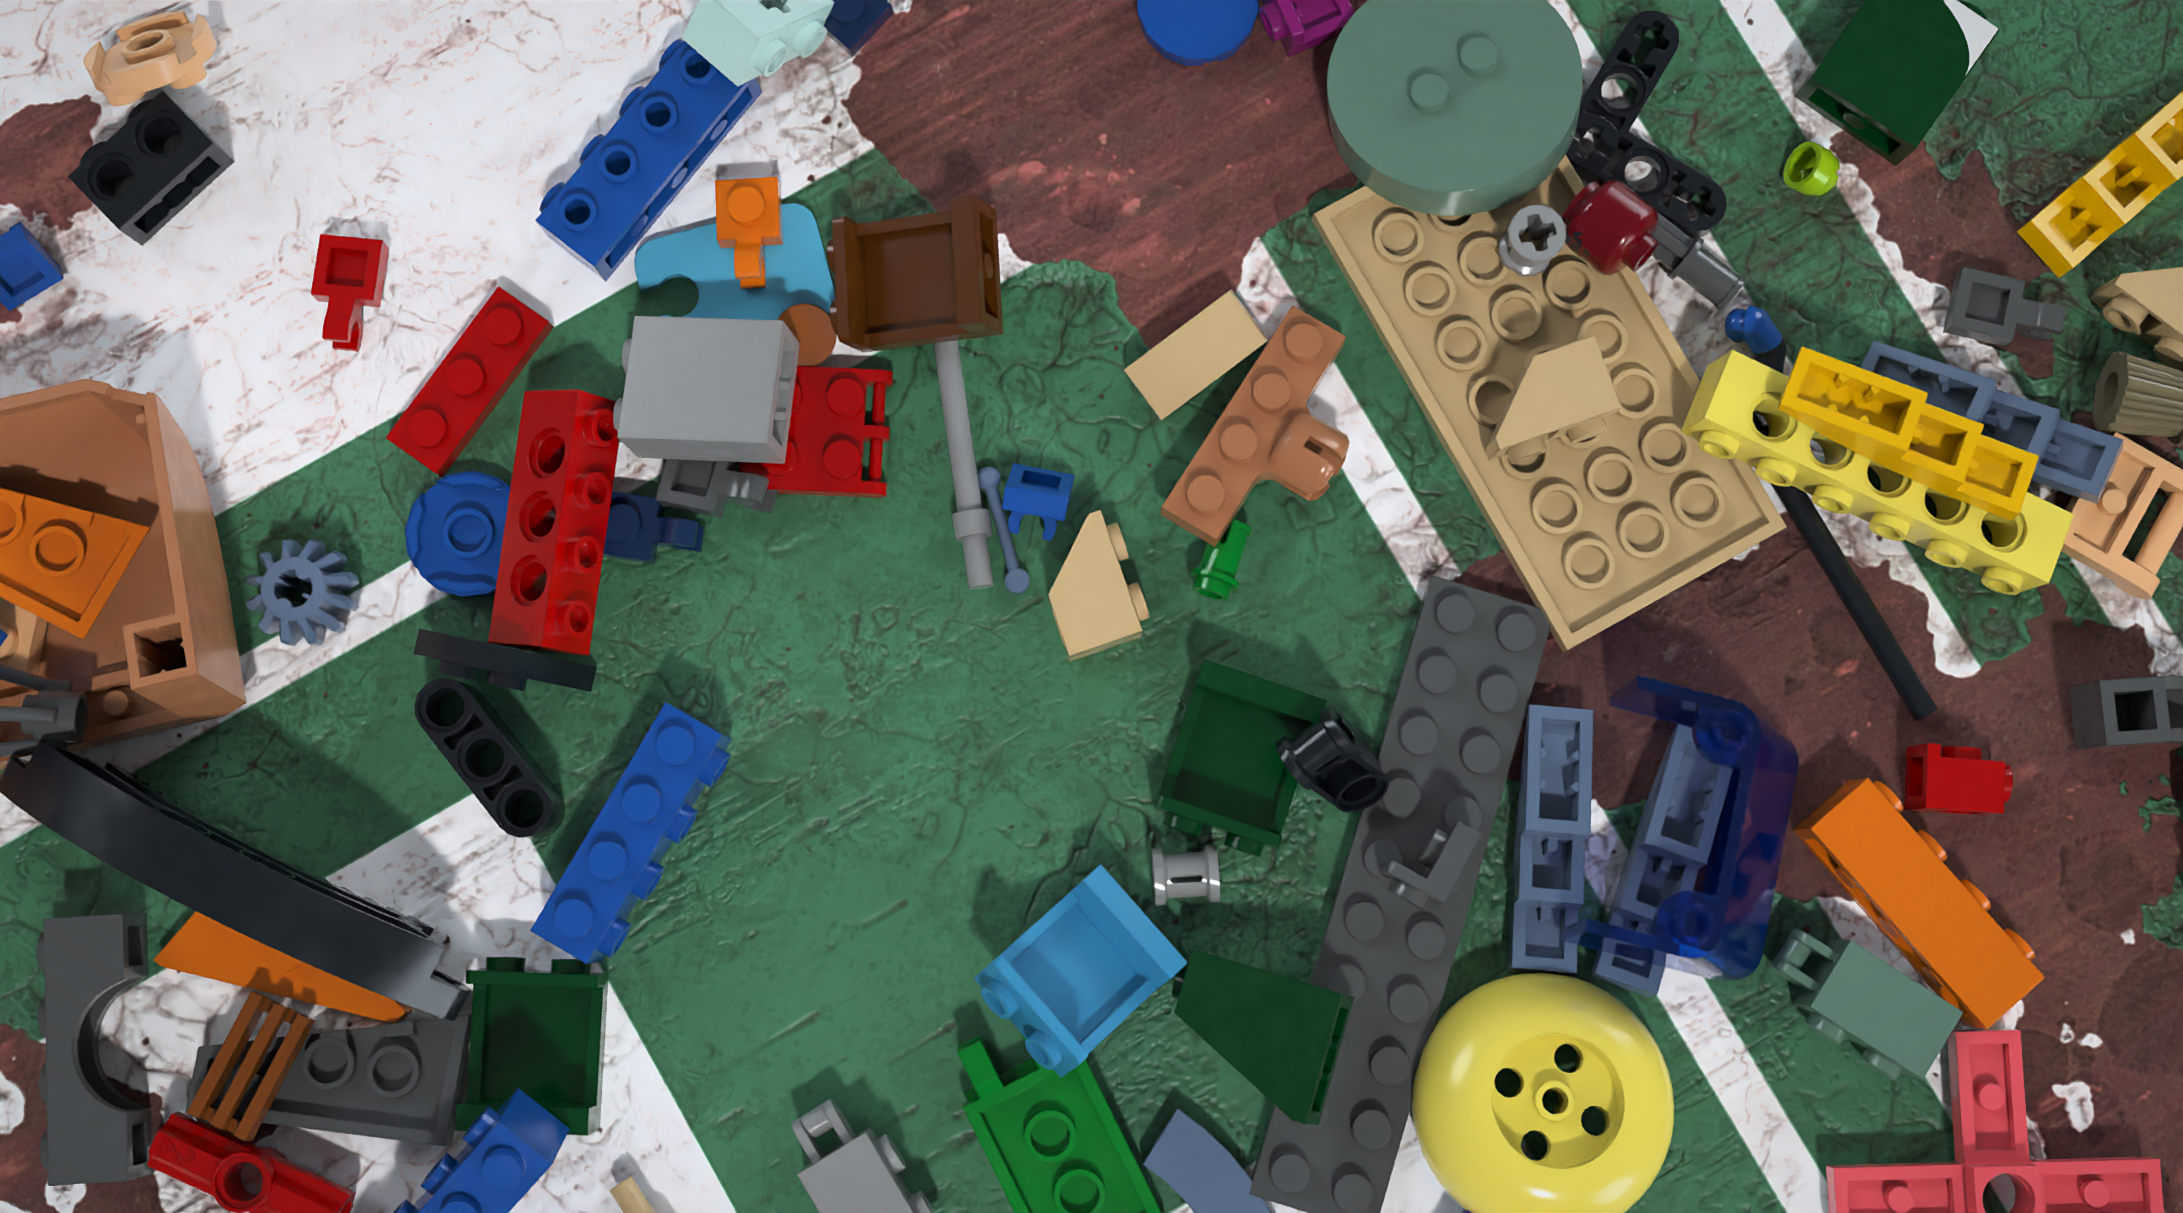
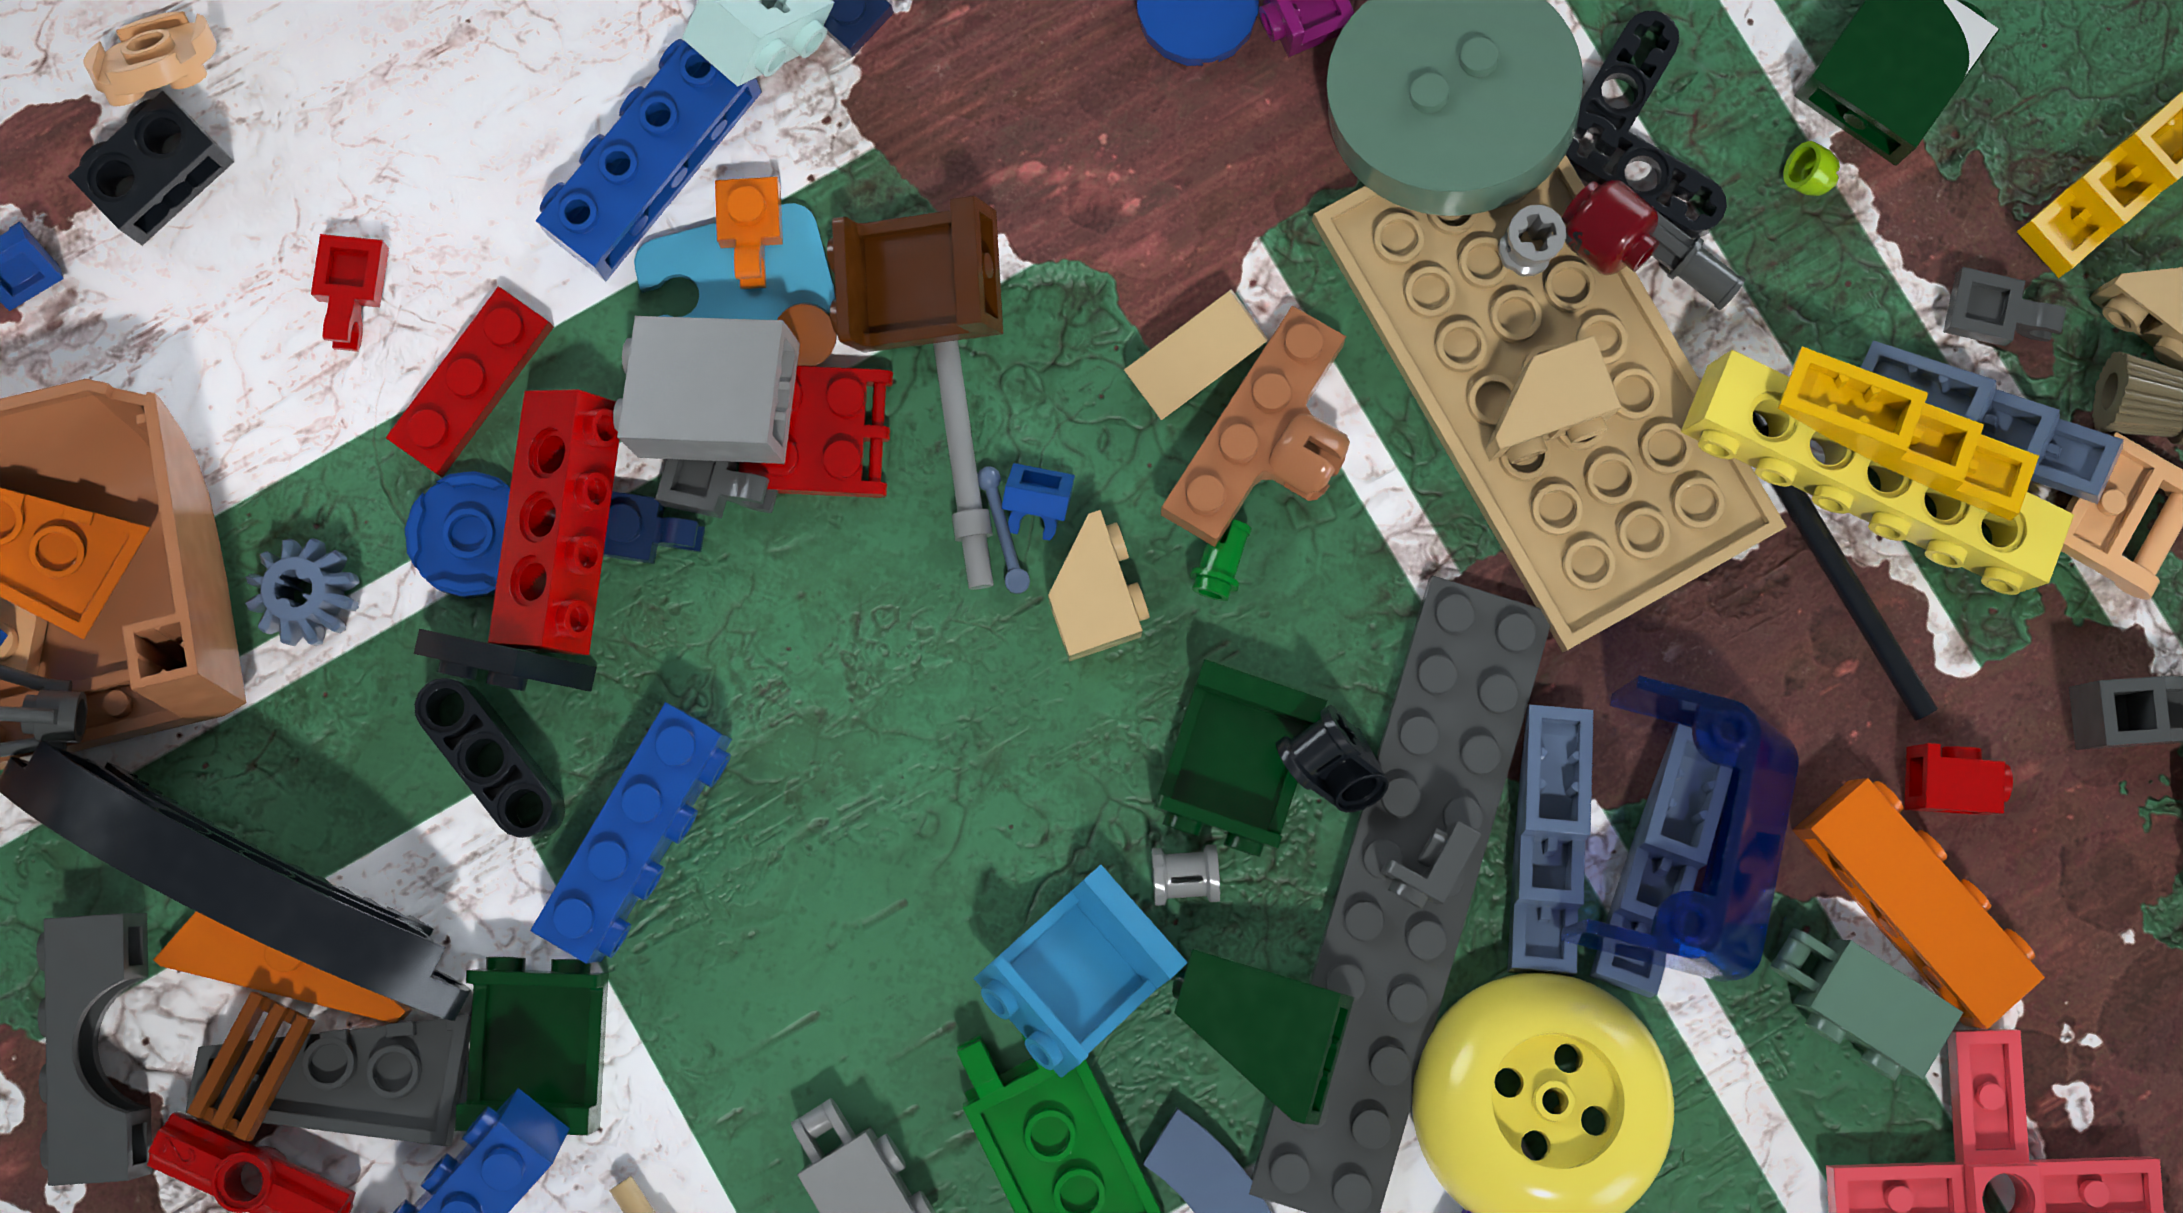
blue arm [1725,305,1787,374] -> none

